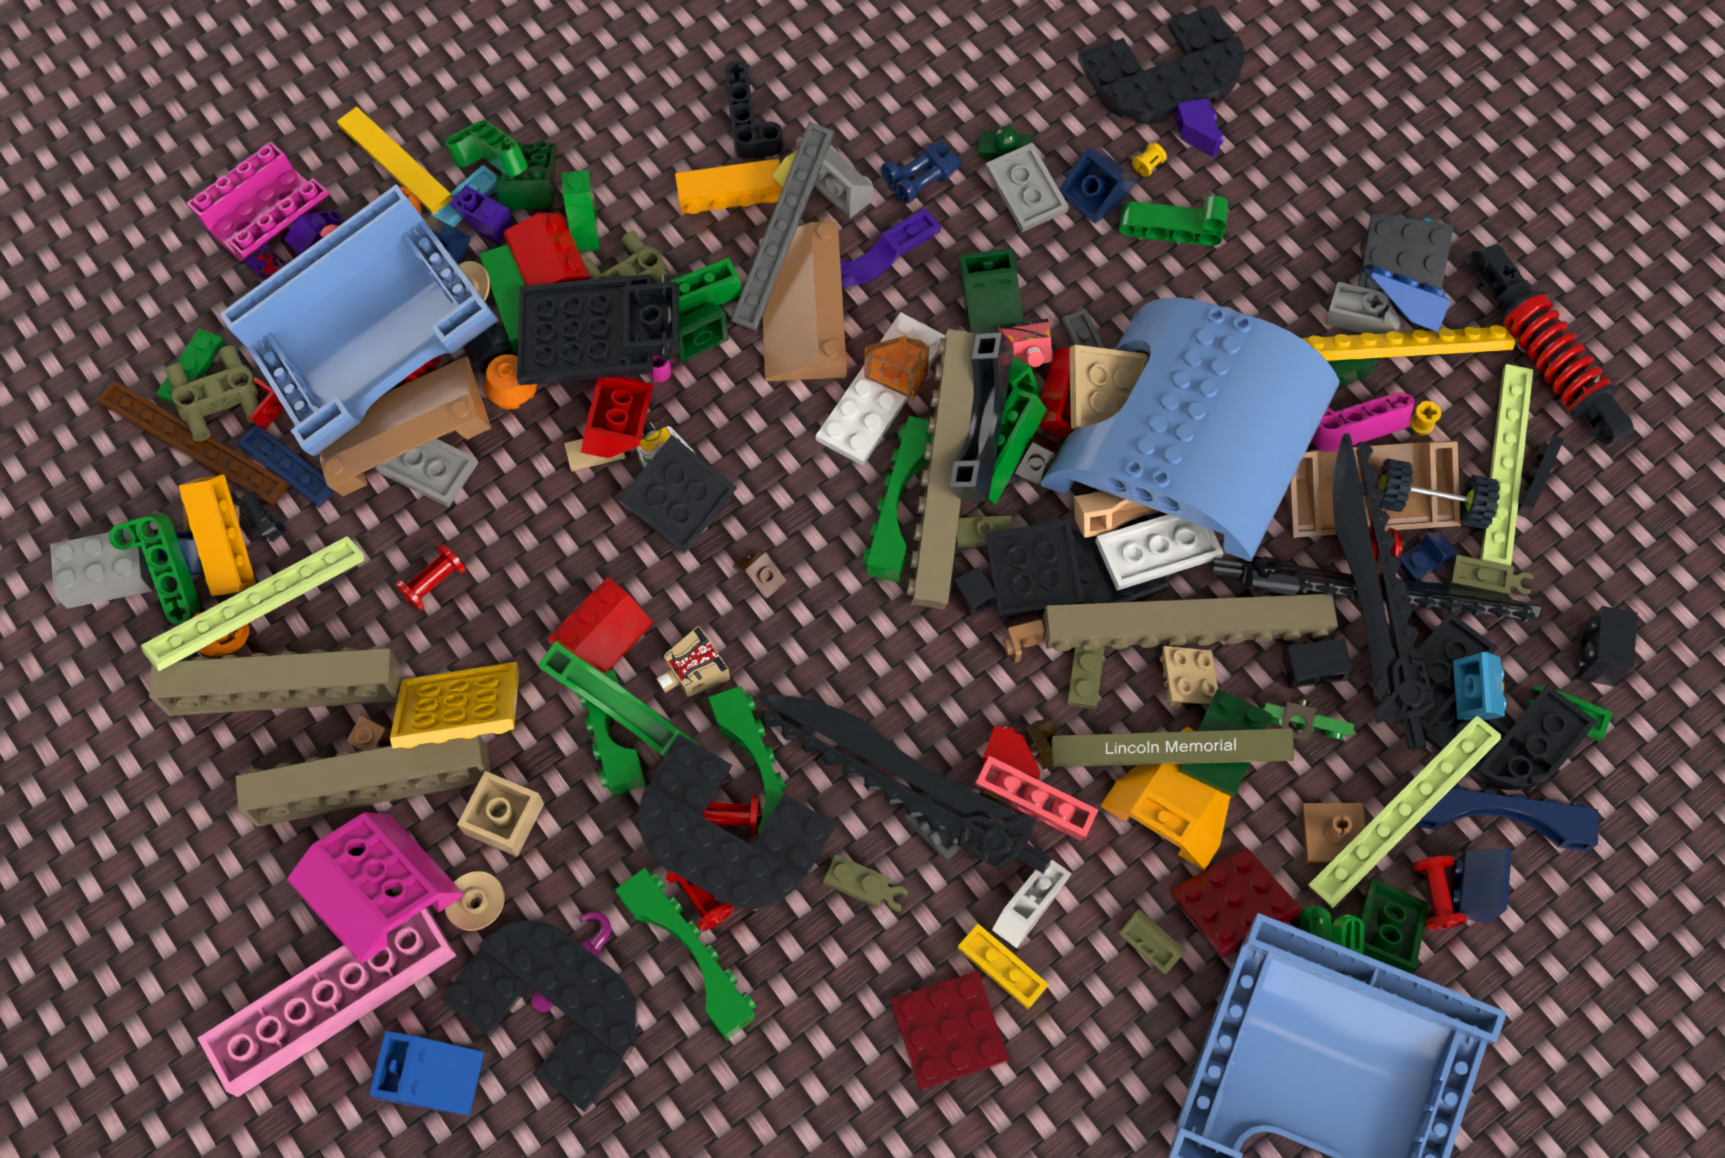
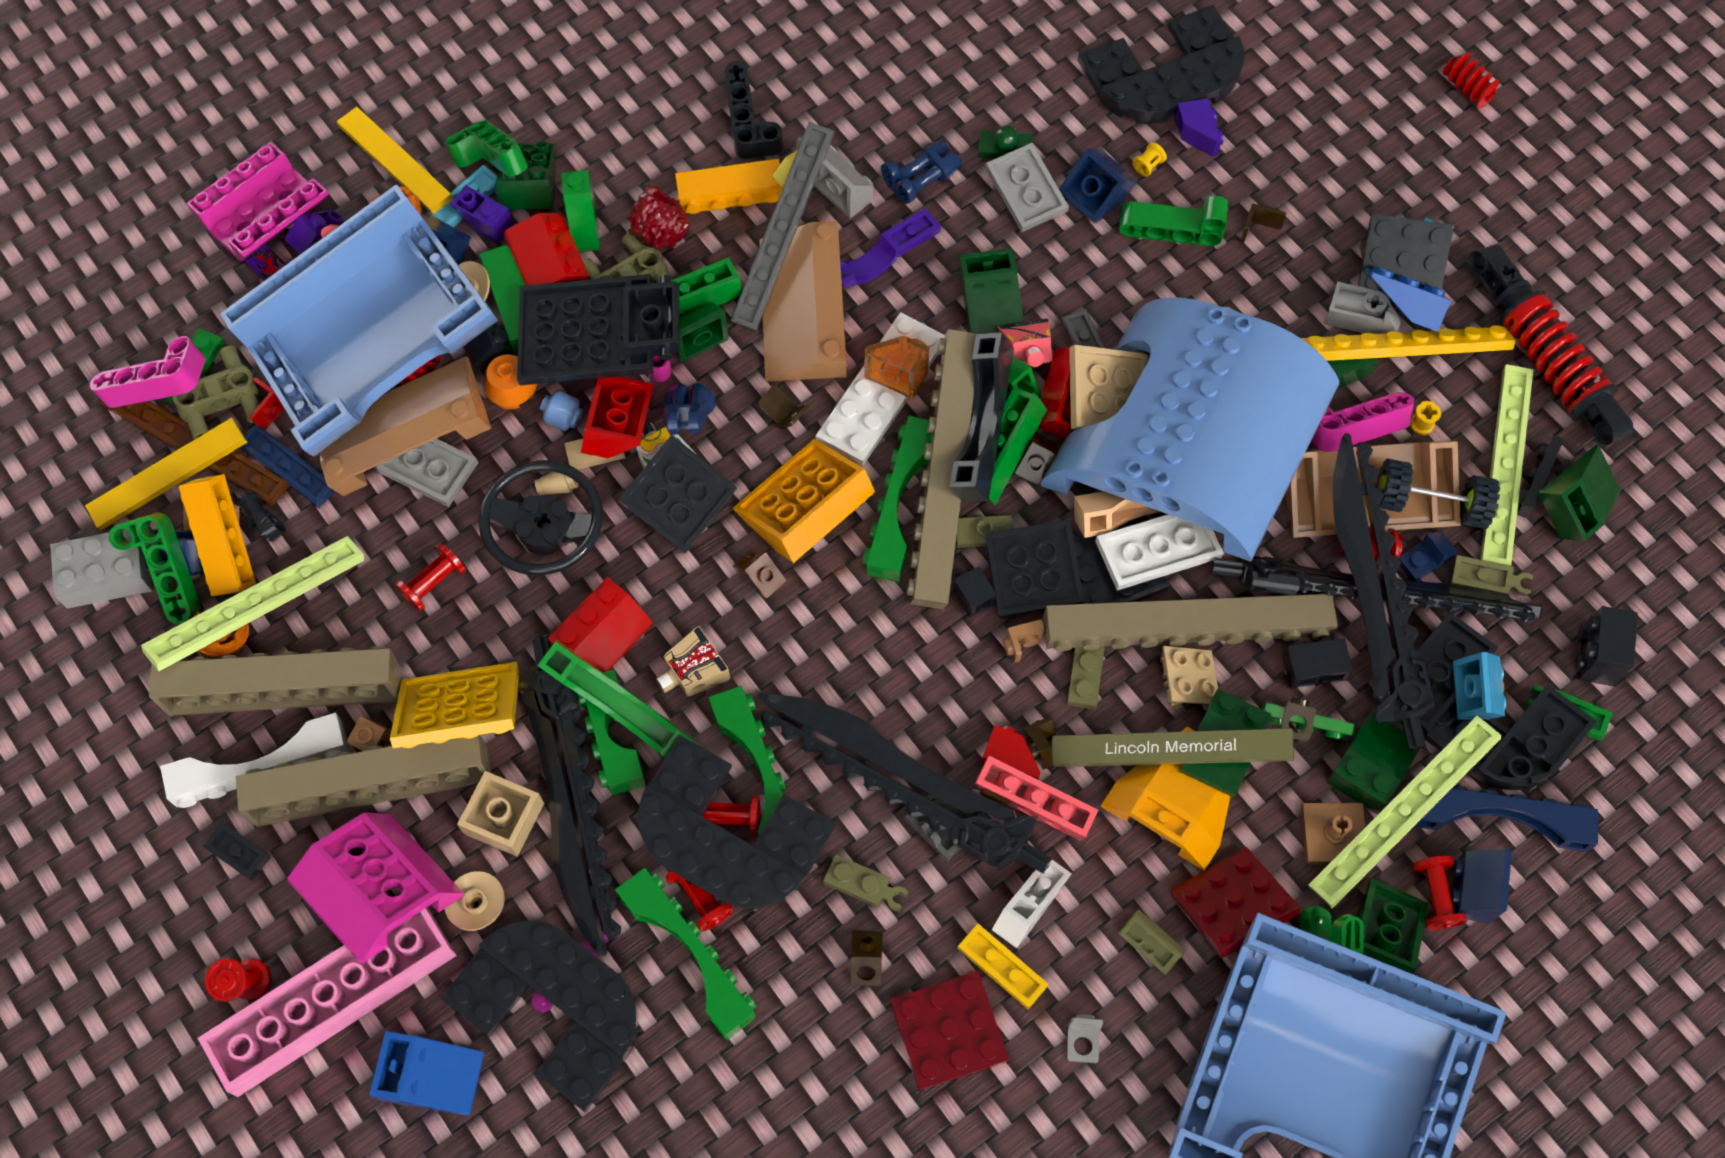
none -> yellow tile [85,418,248,530]
none -> dark pink beam [90,336,205,408]
none -> white arch [160,713,350,808]
none -> black plate [202,822,271,881]
none -> red hose [205,958,272,1002]
none -> black piece [478,460,603,575]
none -> black piece [518,635,622,956]
none -> tan cone [535,472,578,495]
none -> medium blue head [540,390,583,431]
none -> dark red hair [627,185,690,250]
none -> dark blue piece [663,383,716,435]
none -> light orange slope [733,439,875,563]
none -> dark brown bracket [757,385,809,429]
none -> dark brown bracket [851,931,883,986]
none -> light grey bracket [1067,1015,1103,1063]
none -> dark brown bracket [1241,203,1287,242]
none -> dark green slope [1326,712,1420,815]
none -> red piece [1442,52,1500,109]
none -> dark green slope [1538,445,1621,541]

